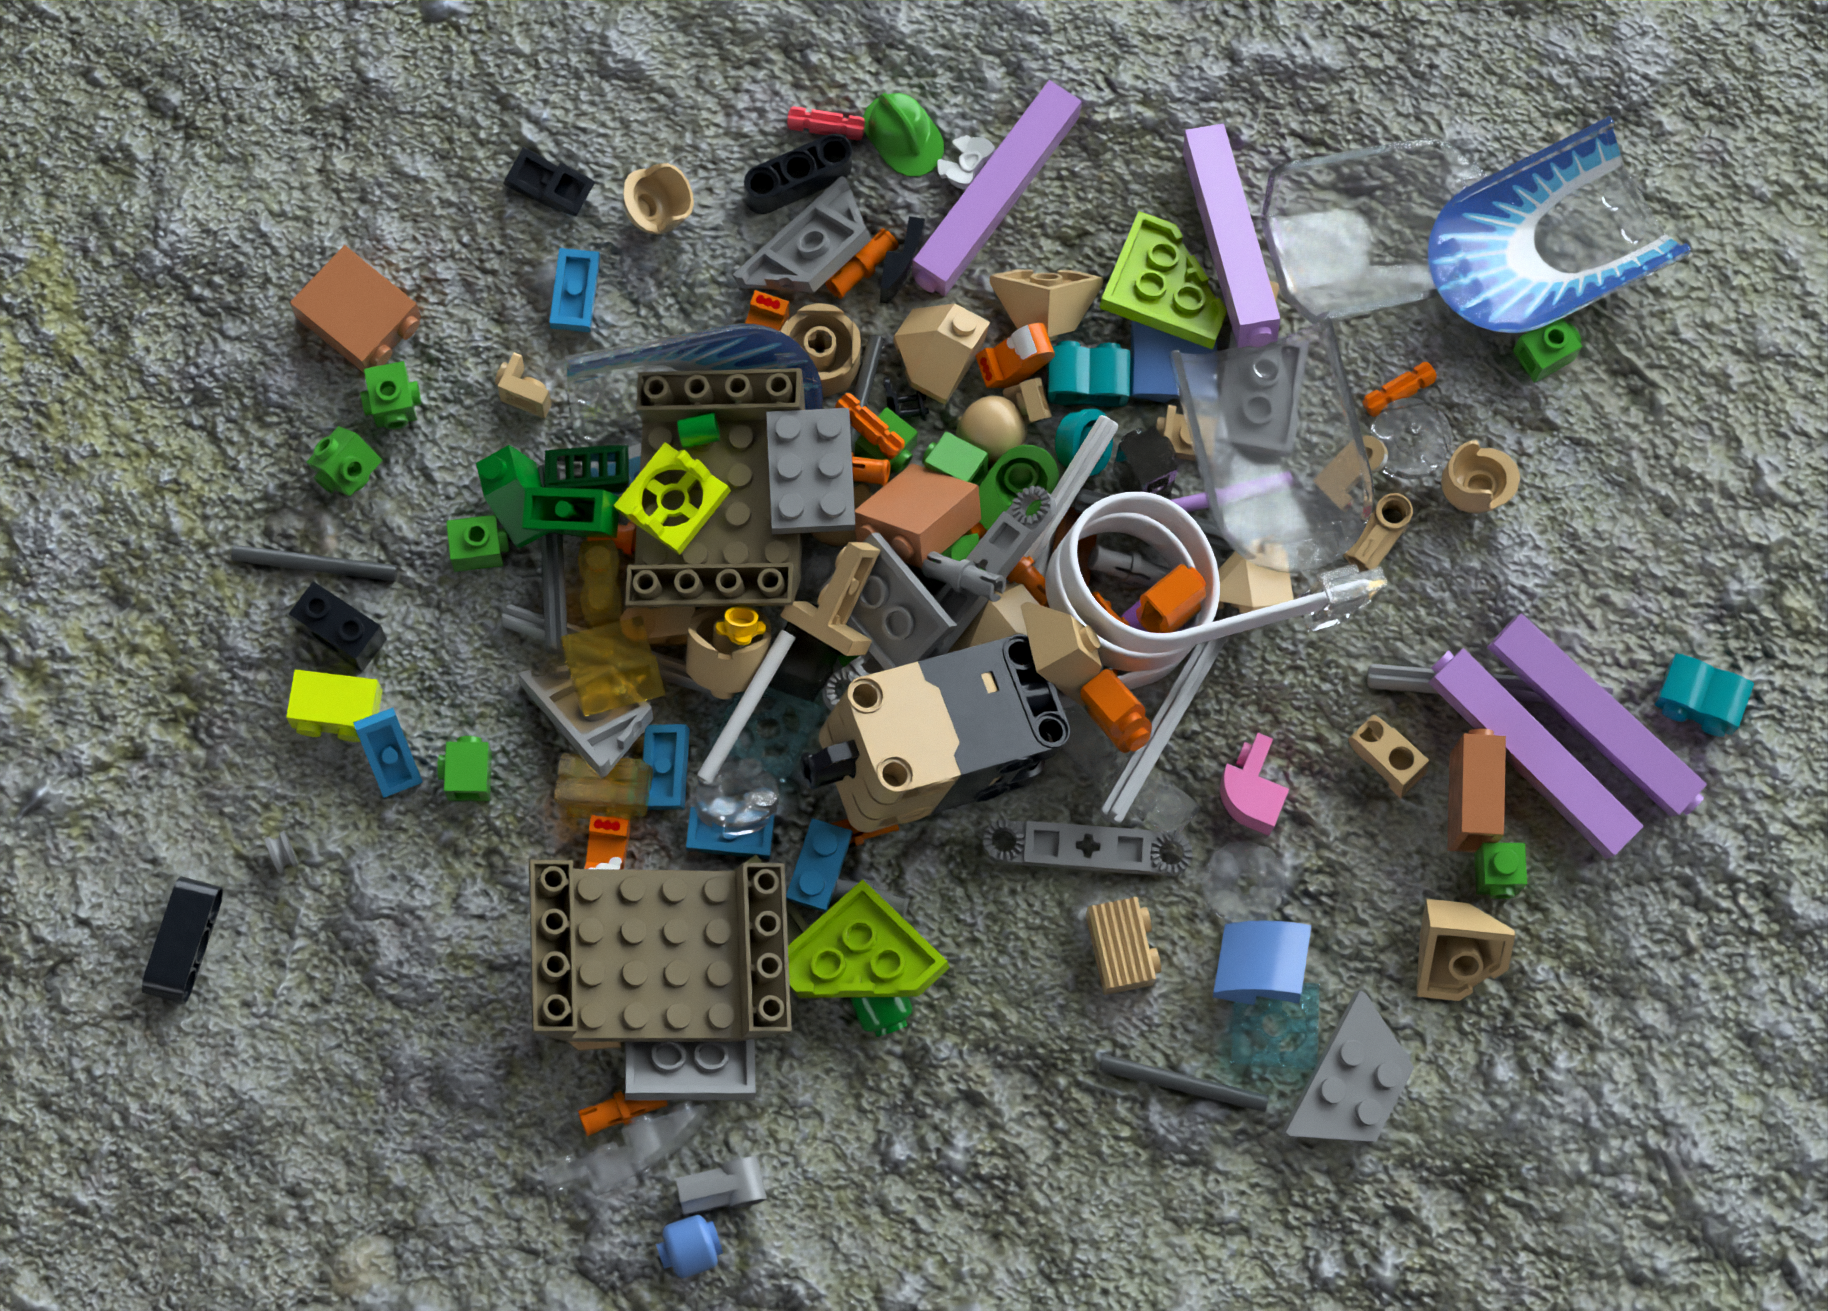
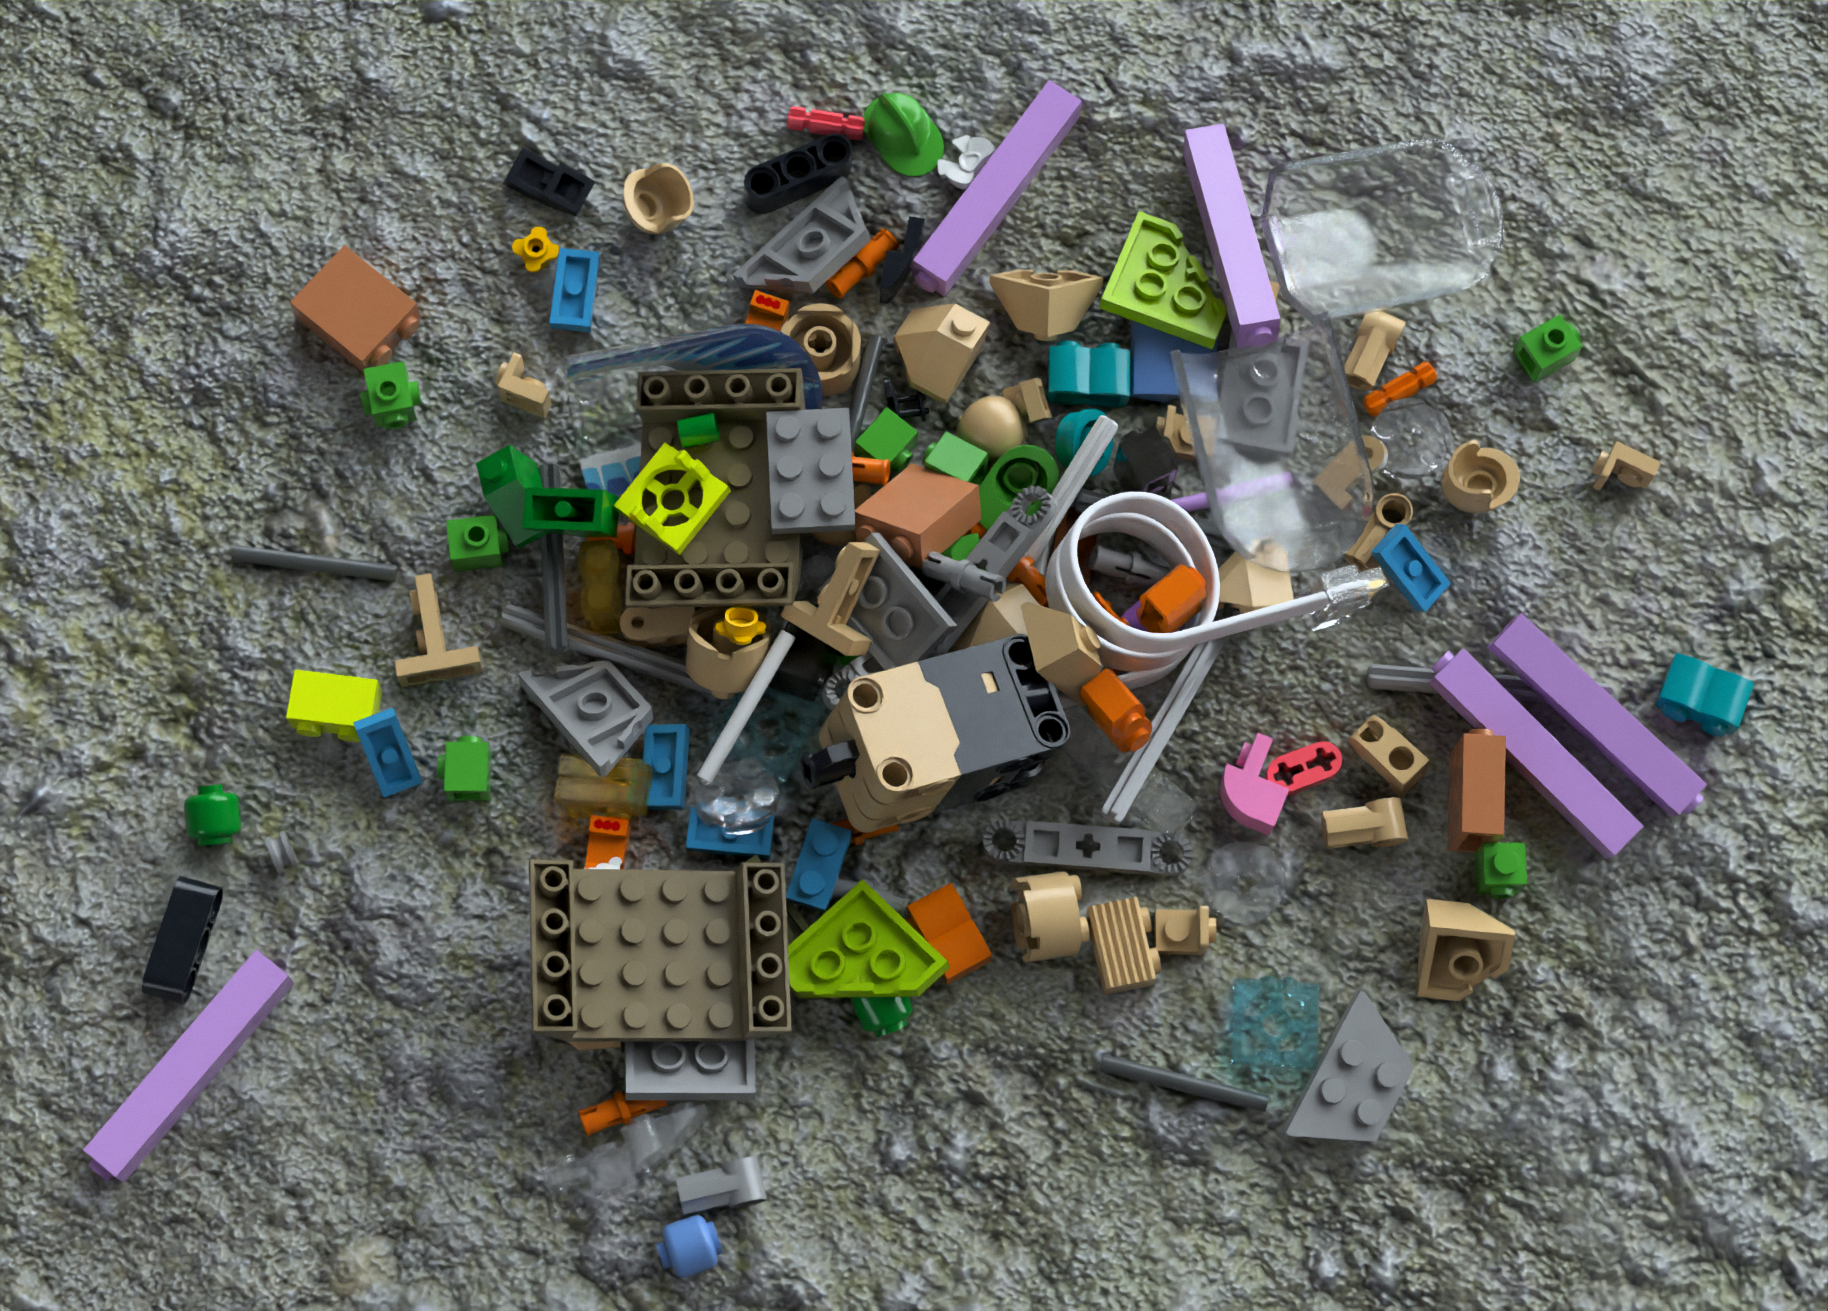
black brick [289,581,387,672] -> none
bright green brick [306,426,382,496] -> none
dark green slope [544,445,629,492] -> none
clear yellow slope [559,616,666,717] -> none
orange axle [835,393,905,459] -> none
orange leg [975,323,1055,388] -> none
medium blue slope [1213,921,1312,1005] -> none
clear windscreen [1428,116,1691,333] -> none
none -> lavender brick [83,949,295,1183]
none -> green head [184,784,241,846]
none -> tan bracket [395,573,484,687]
none -> yellow plate [512,227,559,272]
none -> orange brick [905,883,992,985]
none -> tan brick [1010,871,1089,962]
none -> tan bracket [1154,906,1216,955]
none -> coral beam [1265,741,1343,796]
none -> tan piece [1321,797,1408,849]
none -> tan piece [1340,306,1406,391]
none -> dark azure plate [1370,524,1451,612]
none -> tan bracket [1591,441,1661,491]

